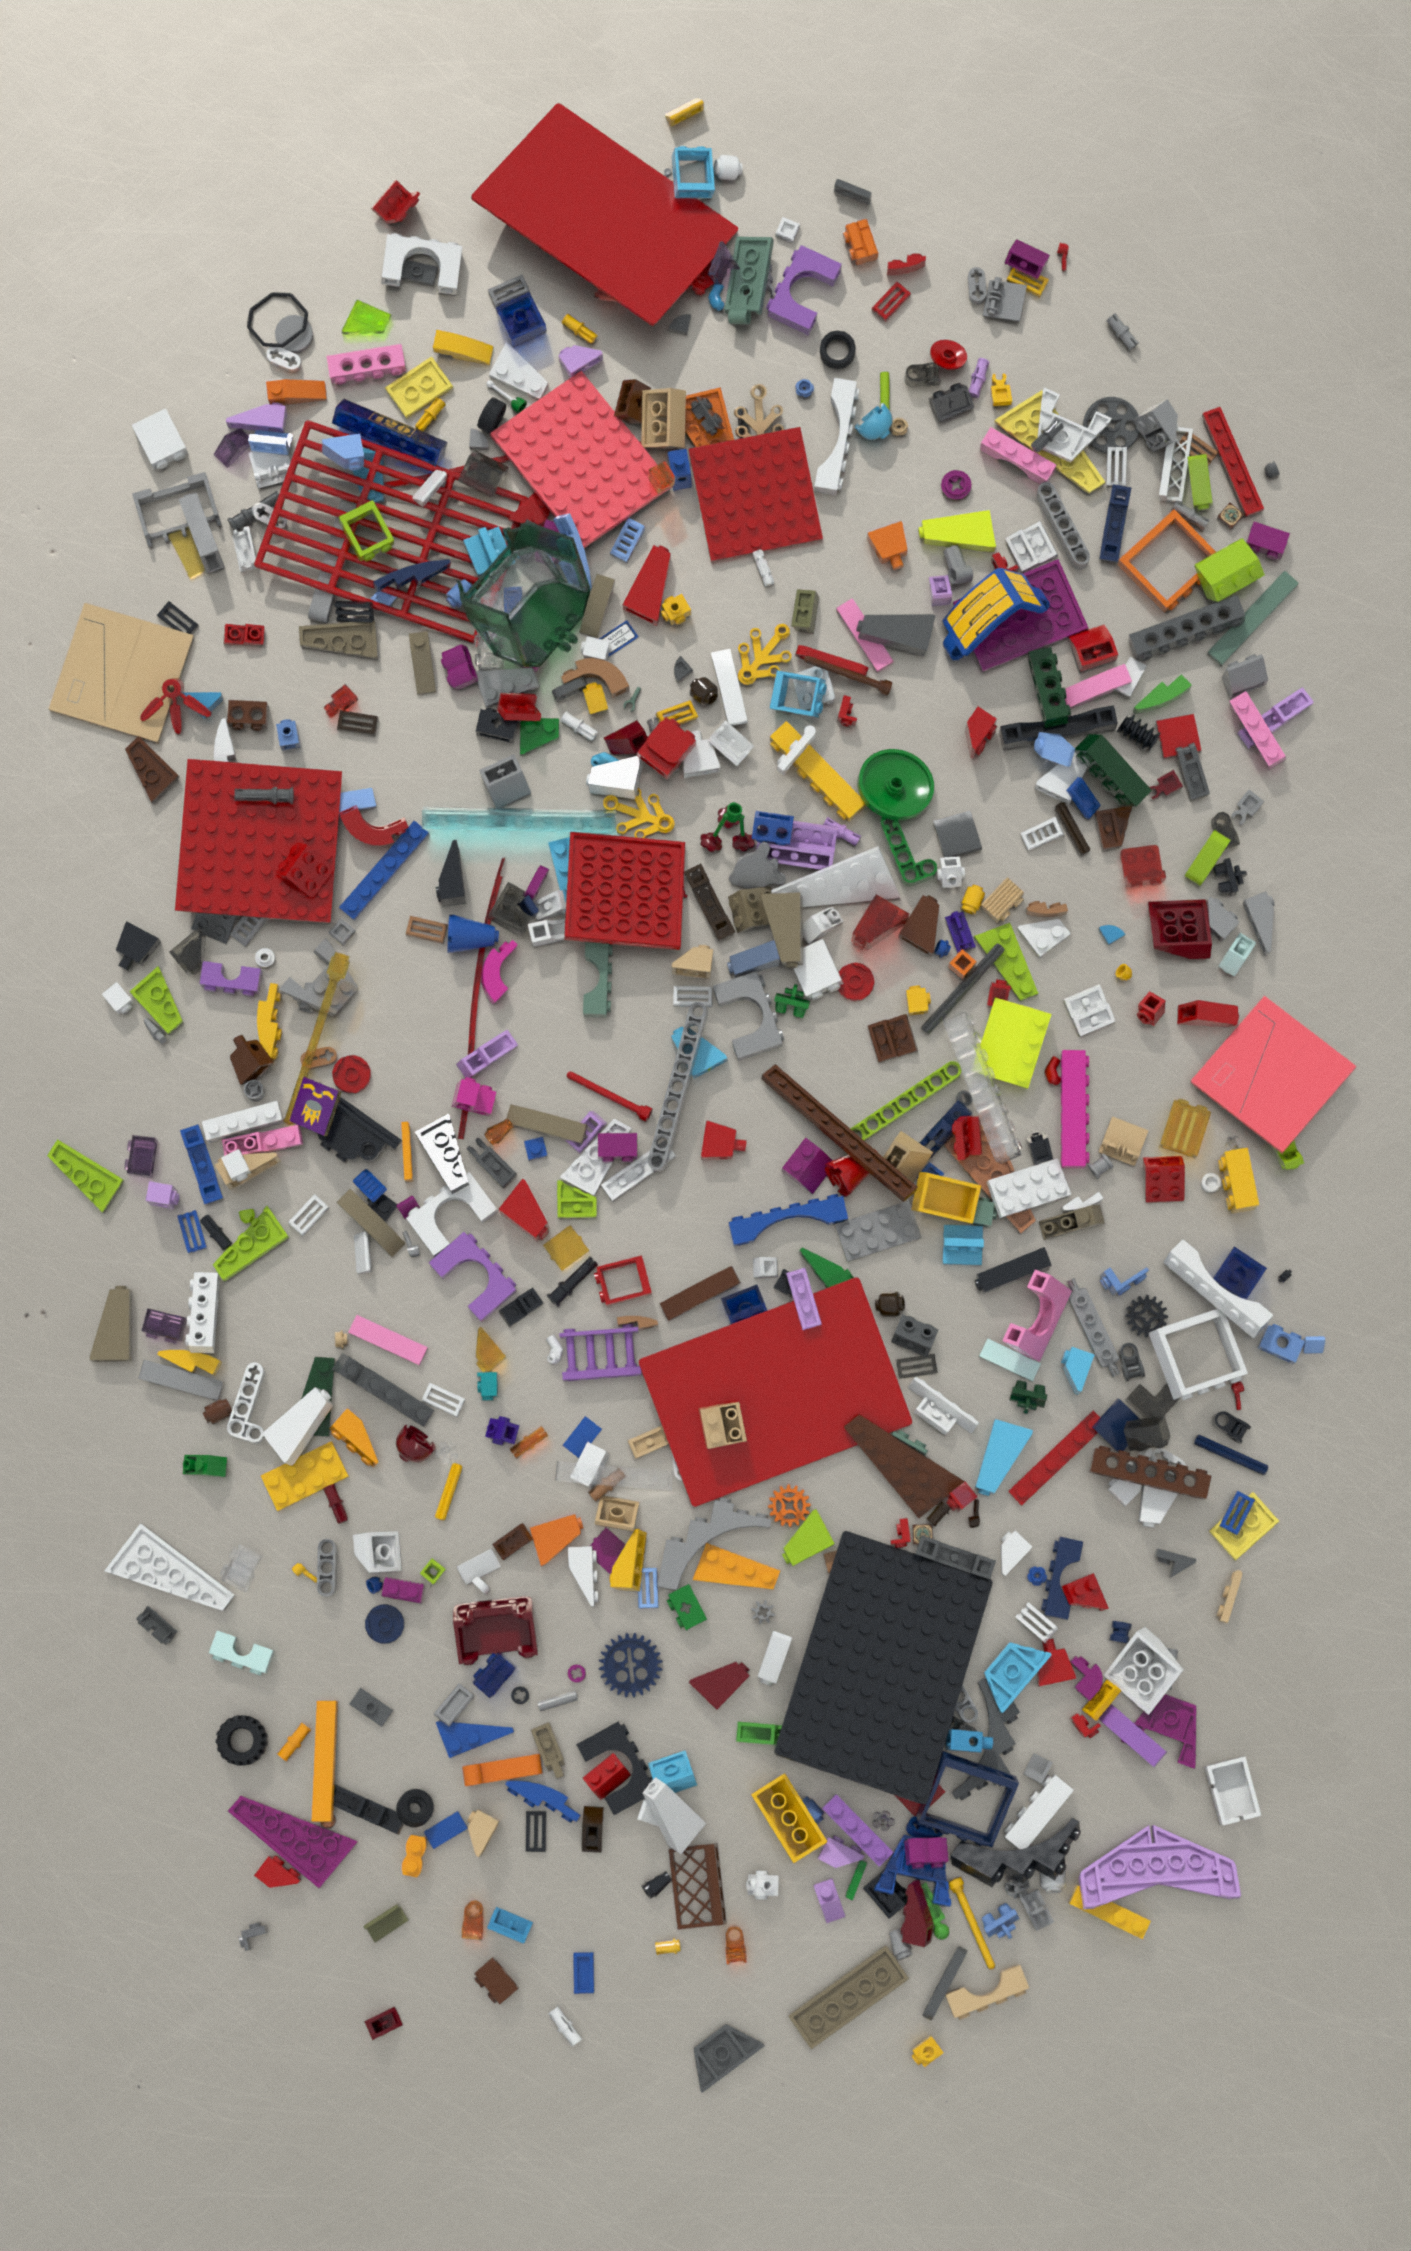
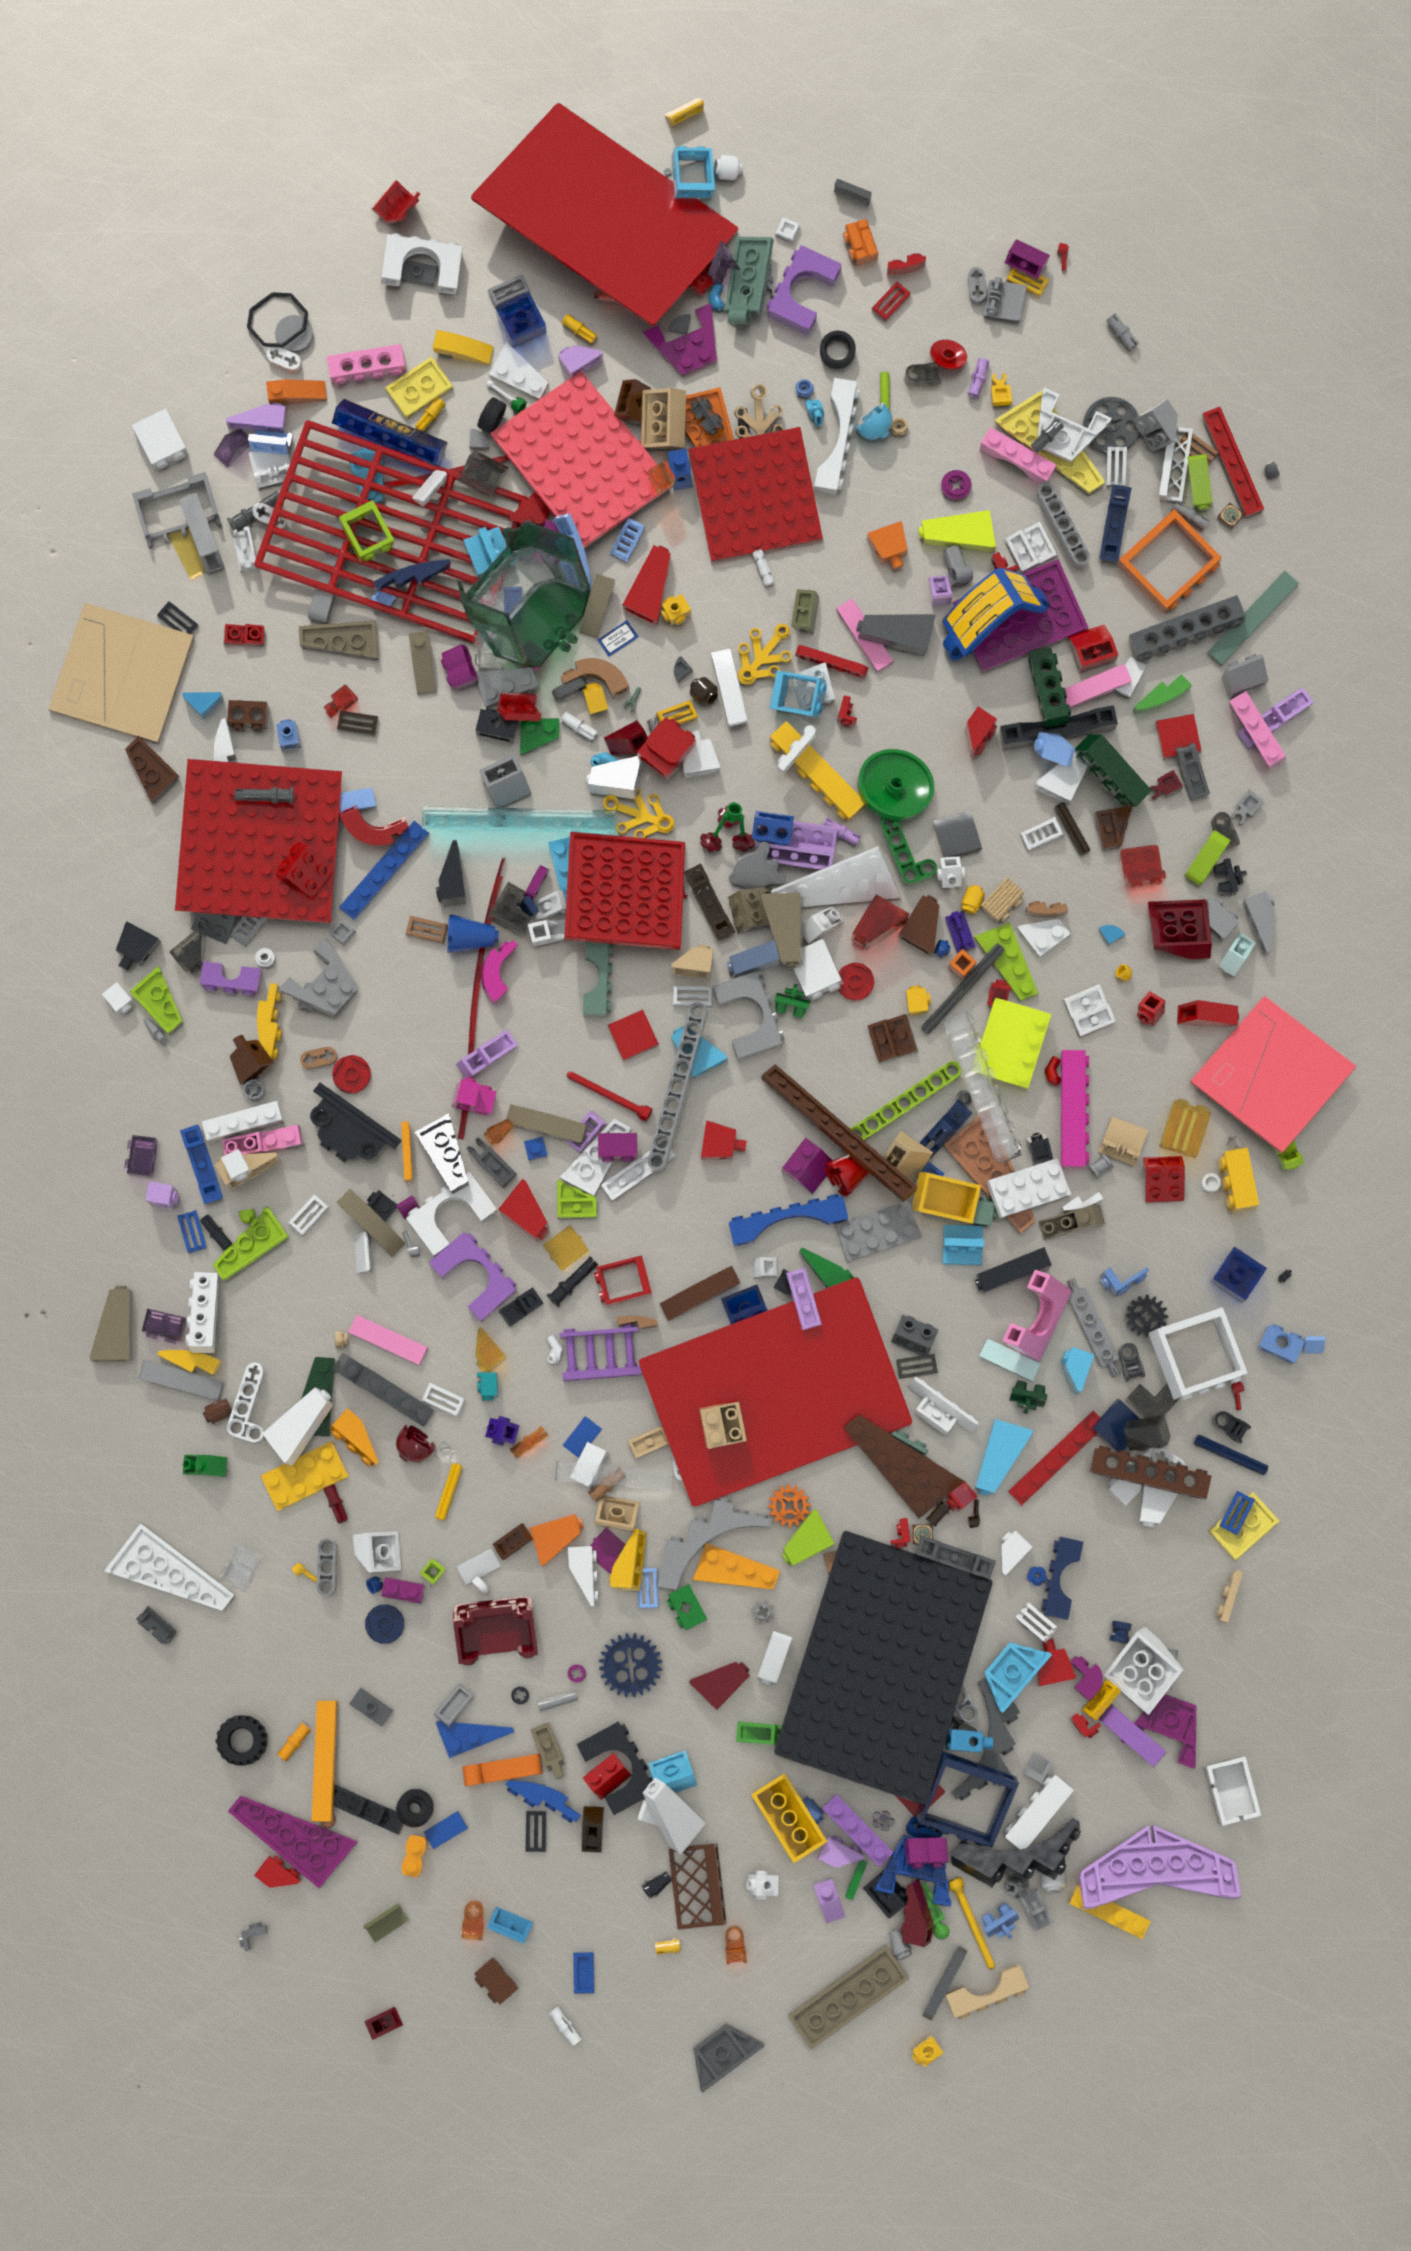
lime wing [47,1139,124,1213] -> none
red plant [140,678,211,734] -> none
light aqua arch [209,1631,275,1676] -> none
flag [283,952,350,1136] -> none
light blue slope [322,434,364,471] -> none
black tile [334,601,374,622] -> none
clear neon green wing [341,300,391,335] -> none
blue slope [353,1169,387,1202] -> none
medium blue brick [446,579,474,608] -> none
tan slope [467,1809,501,1857] -> none
clear blue brick [472,1652,518,1698] -> none
white brick [580,636,611,661] -> none
white hinge [708,720,754,766] -> none
reddish brown piece [804,656,893,696] -> none
dark brown head [875,1291,905,1317] -> none
black bracket [928,383,974,421] -> none
red bracket [952,1116,982,1160] -> none
red wing [1062,1573,1109,1611] -> none
blue tile [1066,777,1101,819] -> none
black piece [1117,714,1161,753] -> none
dark grey slope [1154,1549,1196,1578] -> none
white arch [1163,1240,1273,1338] -> none
lime slope [1194,538,1265,602] -> none
magenta brick [1246,521,1290,560] -> none
none -> red tile [608,1009,659,1061]
none -> magenta wing [643,304,717,377]
none -> medium azure piece [805,399,824,426]

